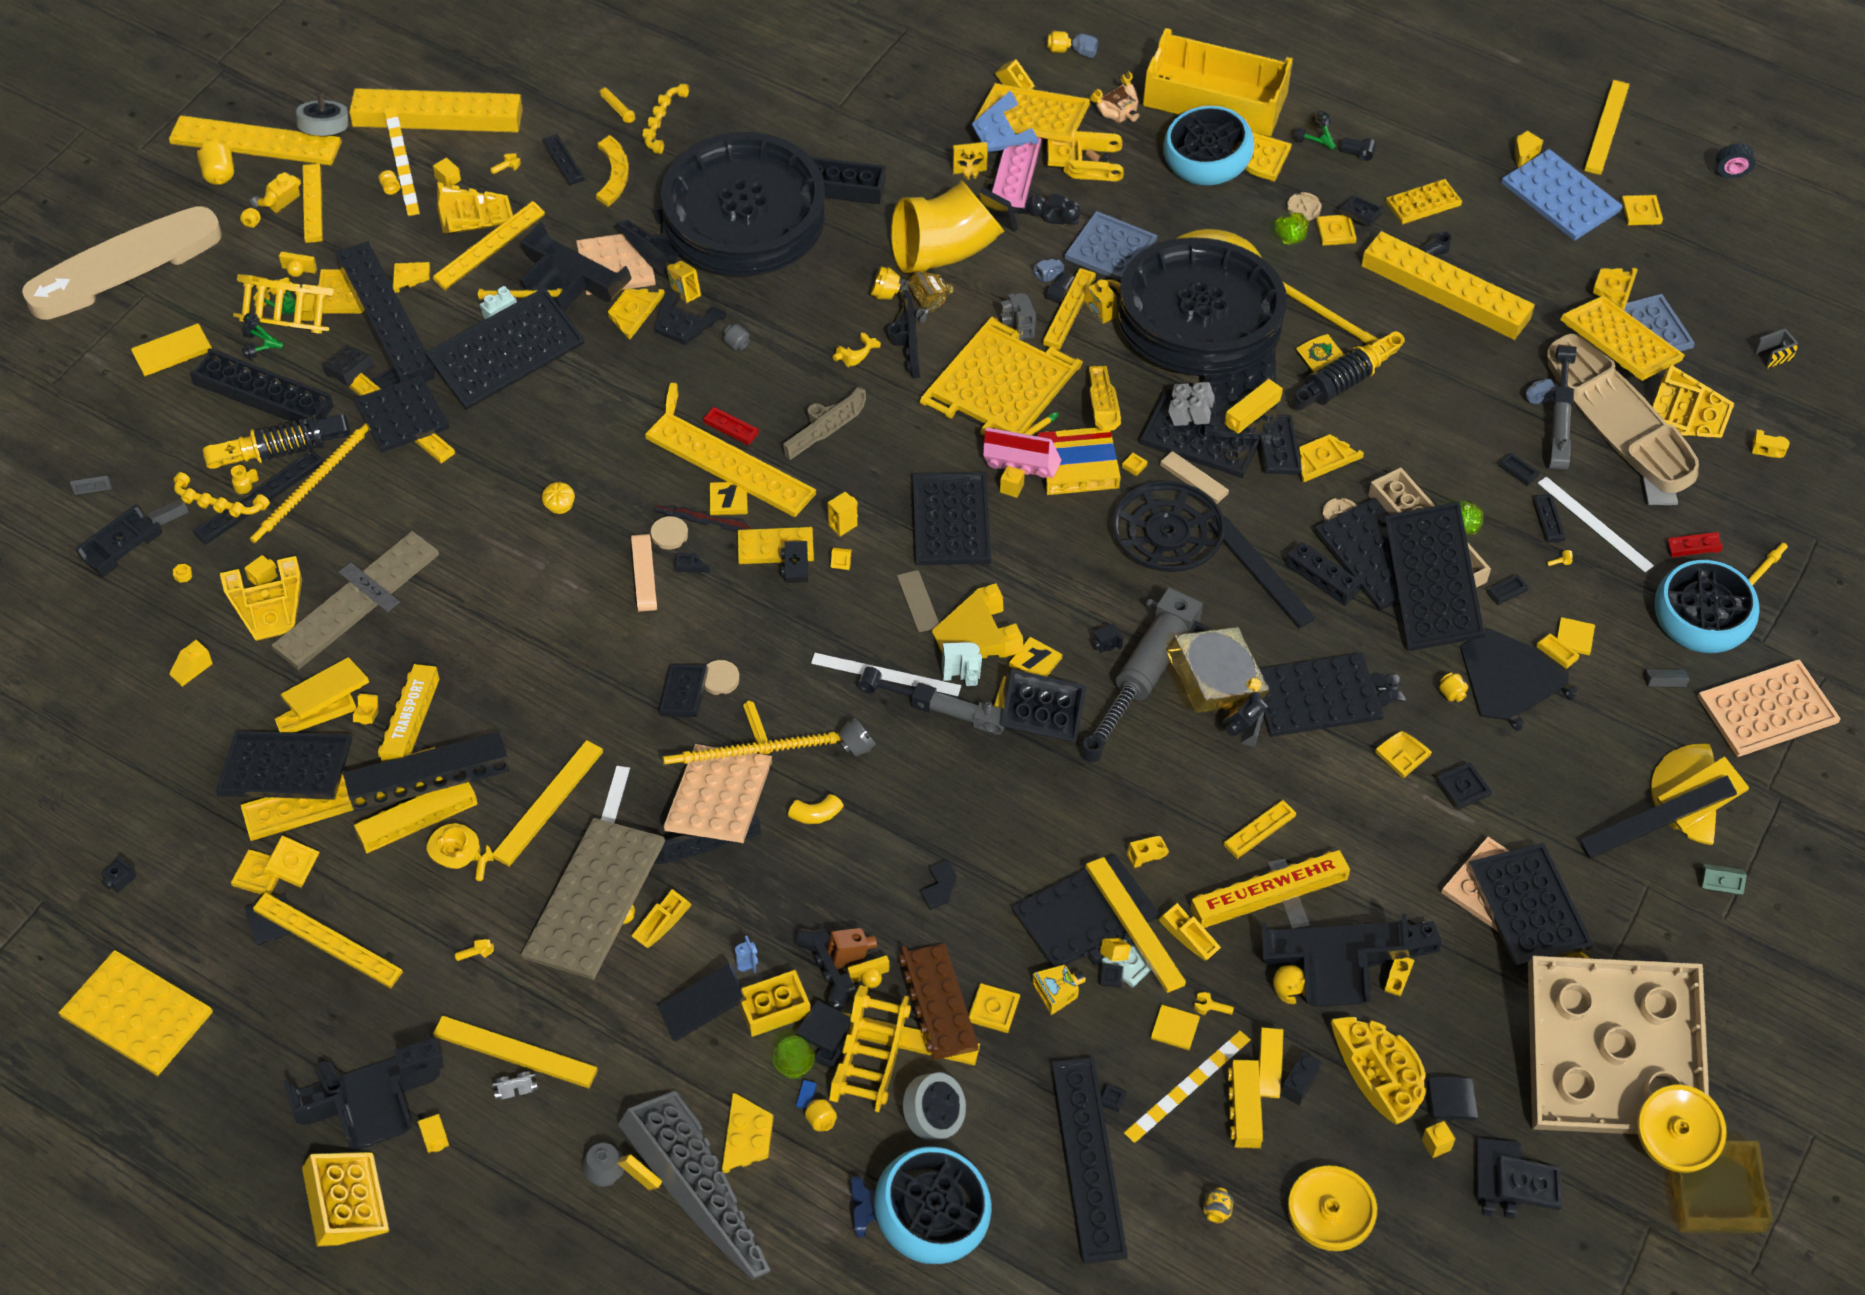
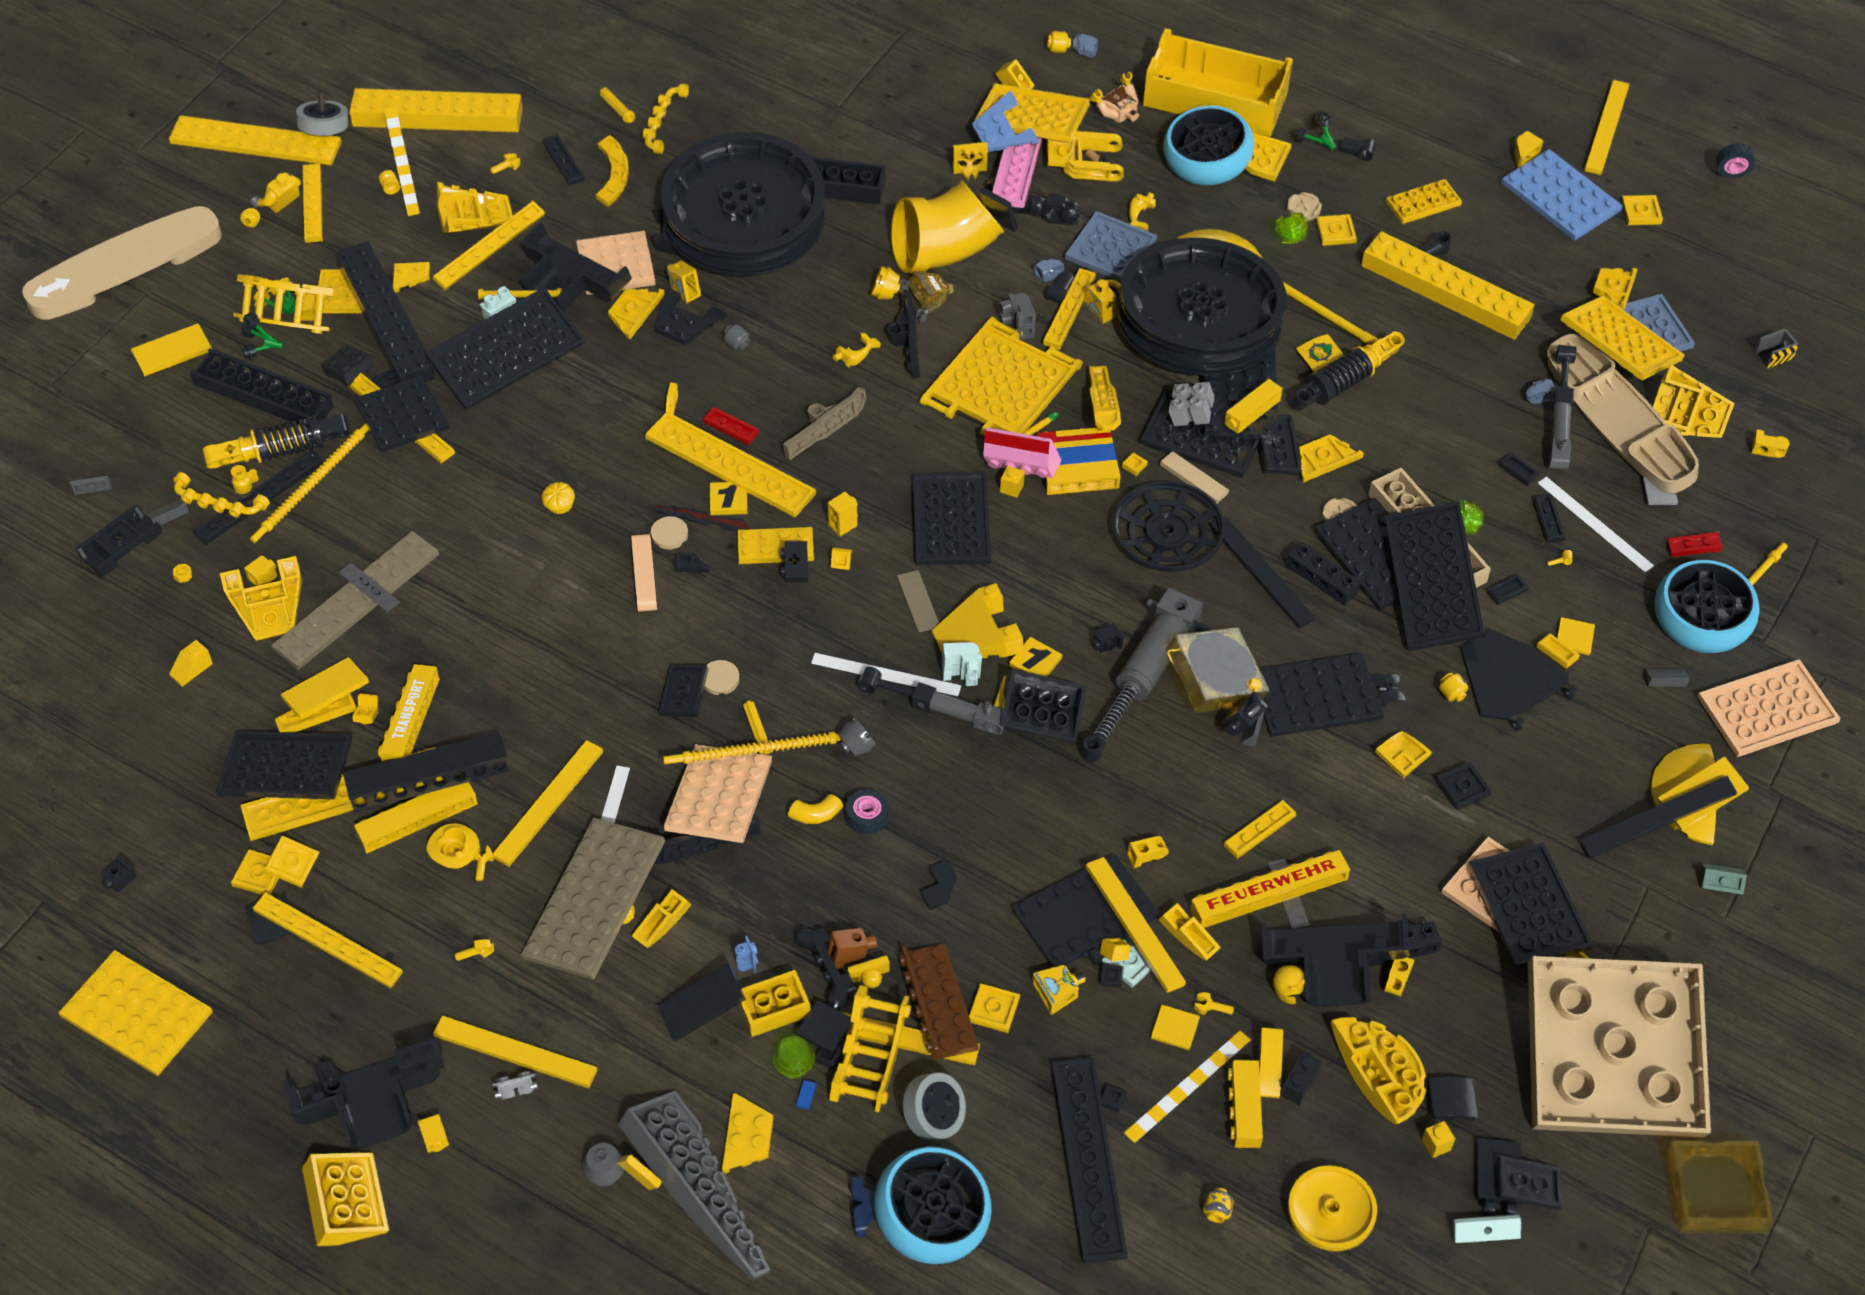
yellow cylinder [197,141,234,185] -> none
yellow tile [279,252,317,277] -> none
yellow brick [433,158,461,187] -> none
black slope [616,219,679,274] -> none
yellow head [805,1099,837,1132] -> none
black plate [1339,196,1384,226] -> none
yellow dish [1637,1085,1726,1173] -> none
none -> black wheel [845,789,889,834]
none -> yellow animal [1129,193,1156,231]
none -> light aqua tile [1454,1215,1521,1243]

